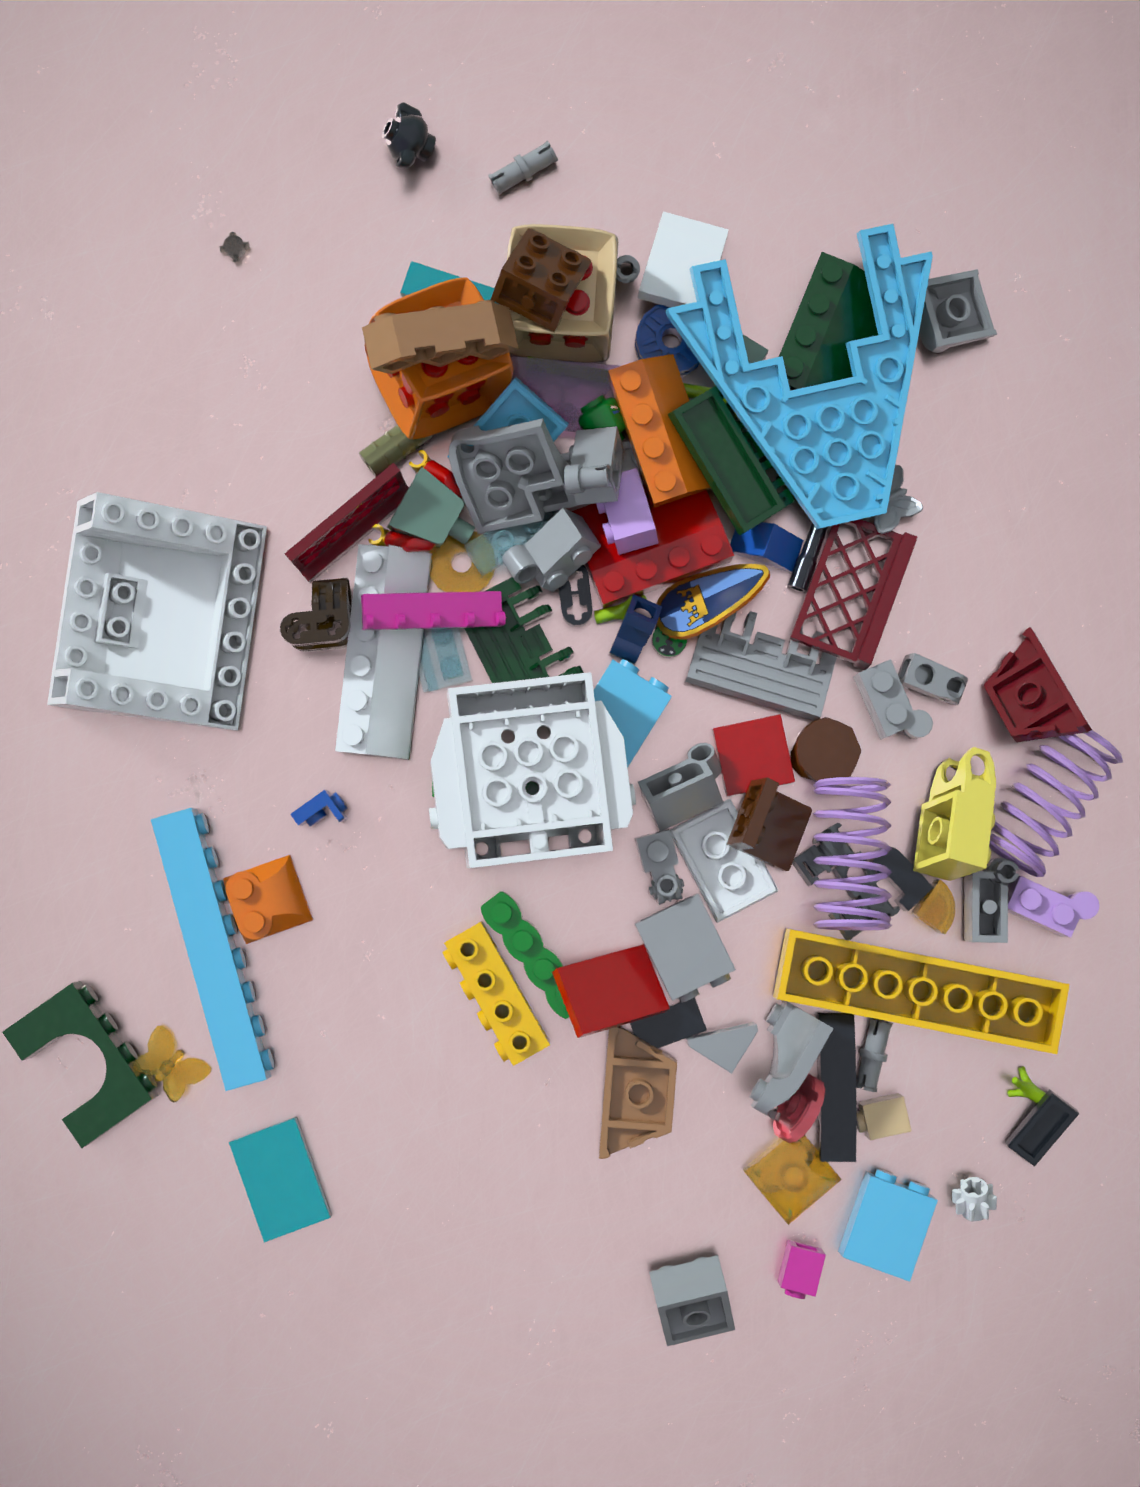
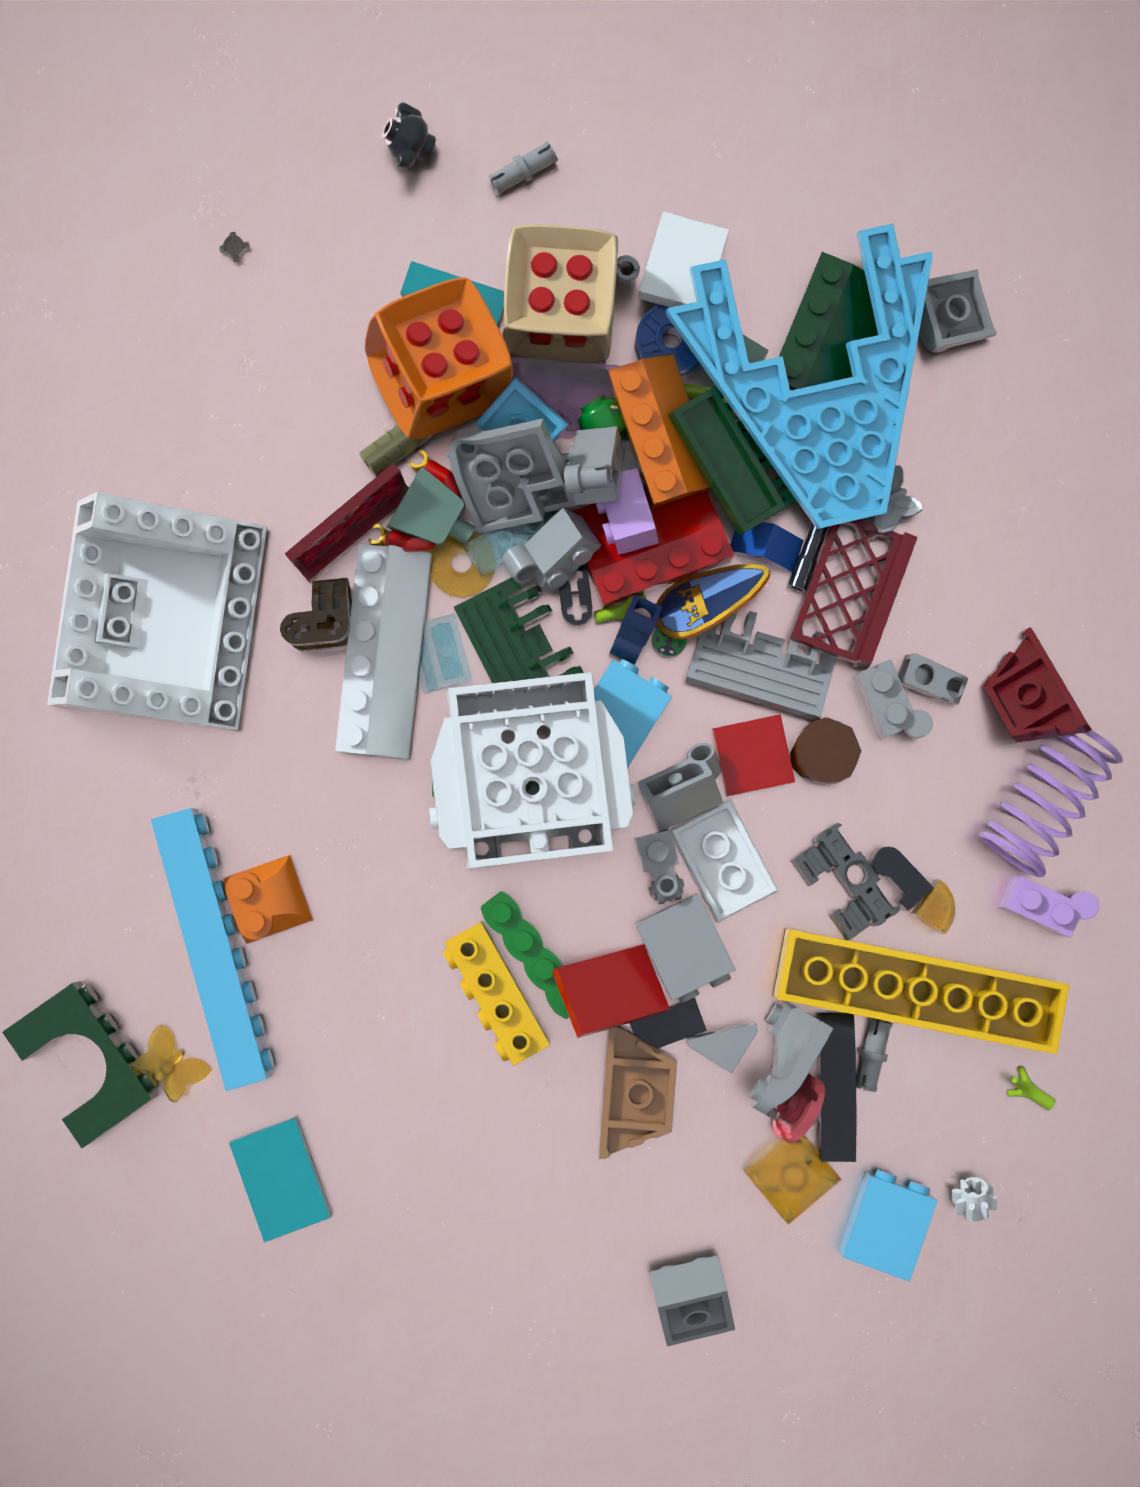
blue bracket [290,790,348,827] -> none
dark pink hinge [361,591,506,630] -> none
medium nougat brick [362,300,519,374] -> none
reddish brown bracket [491,228,591,332] -> none
reddish brown bracket [727,777,812,871] -> none
dark pink brick [778,1240,826,1299] -> none
lavender piece [813,777,892,930] -> none
tan brick [857,1093,912,1141] -> none
light yellow brick [913,747,996,881] -> none
light grey hinge [964,858,1019,943] -> none
black tile [1005,1089,1079,1167] -> none

